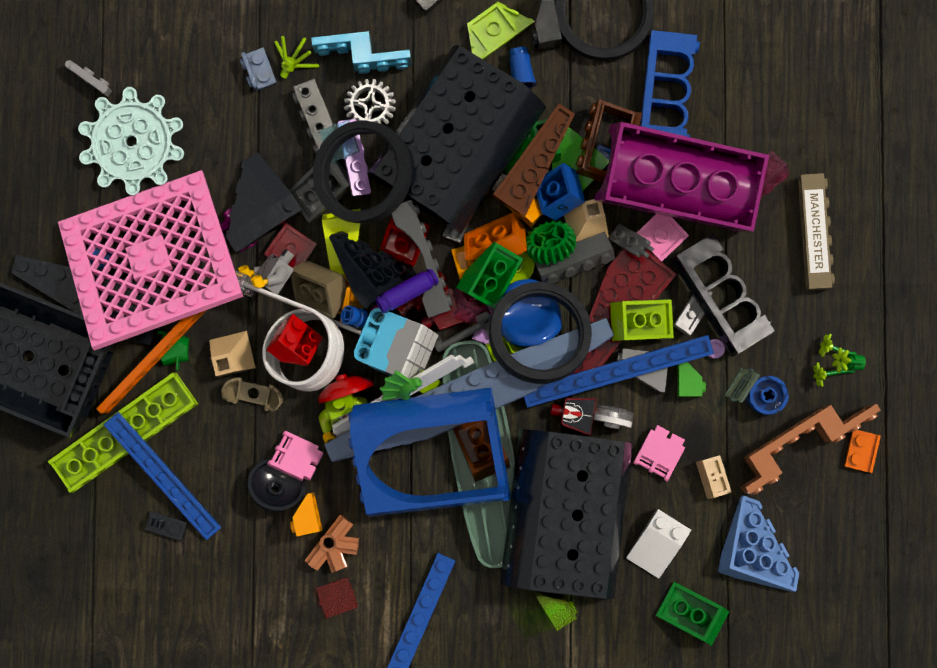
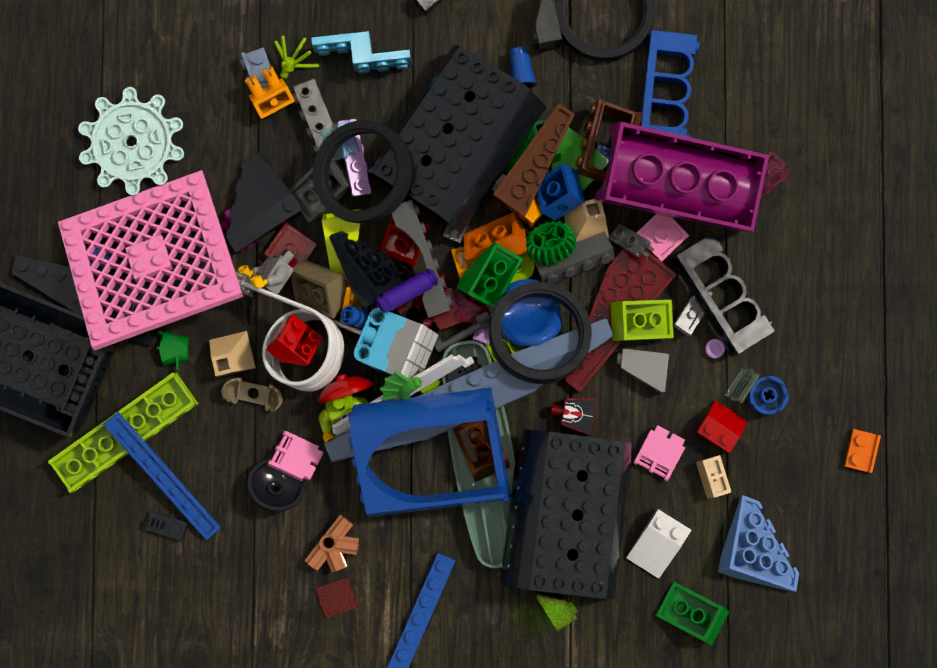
light grey hinge [65,60,112,97] -> none
orange tile [96,310,207,413] -> none
light orange slope [290,493,322,536] -> none
white gear [344,79,396,124] -> none
lime wing [467,2,534,60] -> none
blue plate [524,335,714,408] -> none
piece [593,405,634,429] -> none
bright green slope [677,362,706,397] -> none
nougat bracket [740,404,881,495] -> none
dark tan brick [798,173,835,291] -> none
lime plant [813,334,866,387] -> none
none -> light orange brick [245,66,295,119]
none -> black bar [447,356,482,381]
none -> red slope [695,400,748,453]

